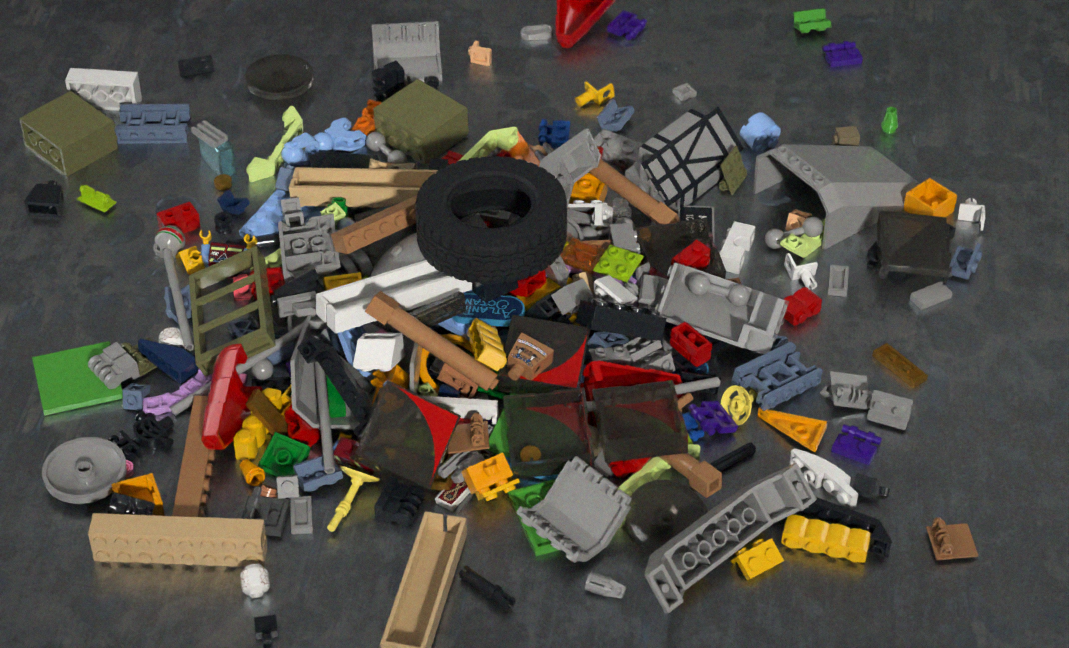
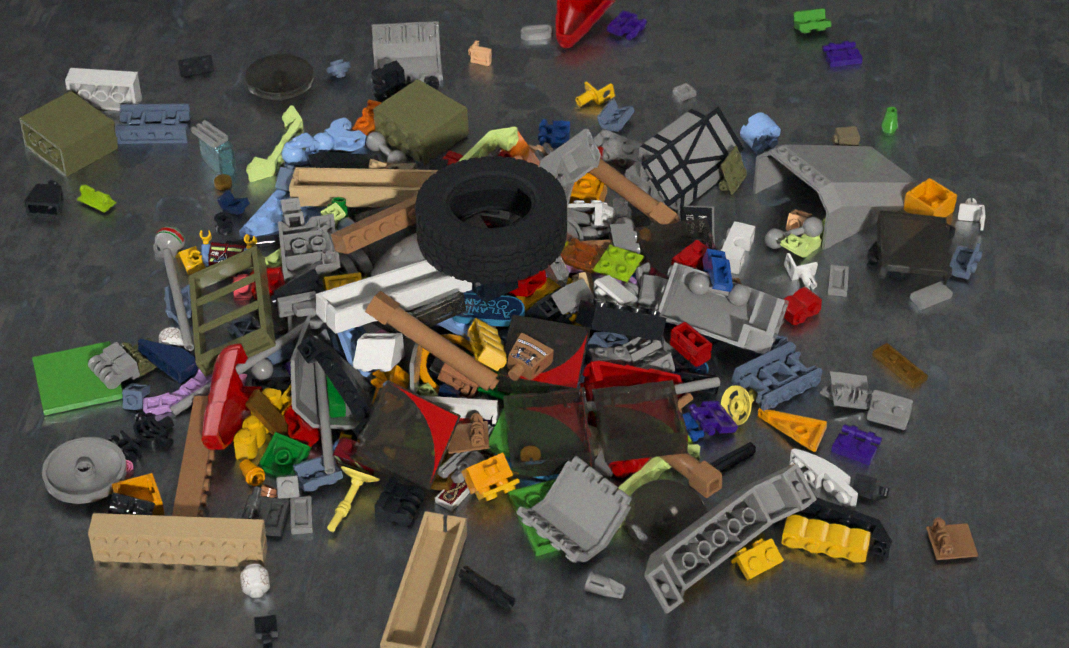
red brick [156,202,201,234] -> none
none -> sand blue plate [326,59,351,78]
none -> blue slope [702,249,733,292]

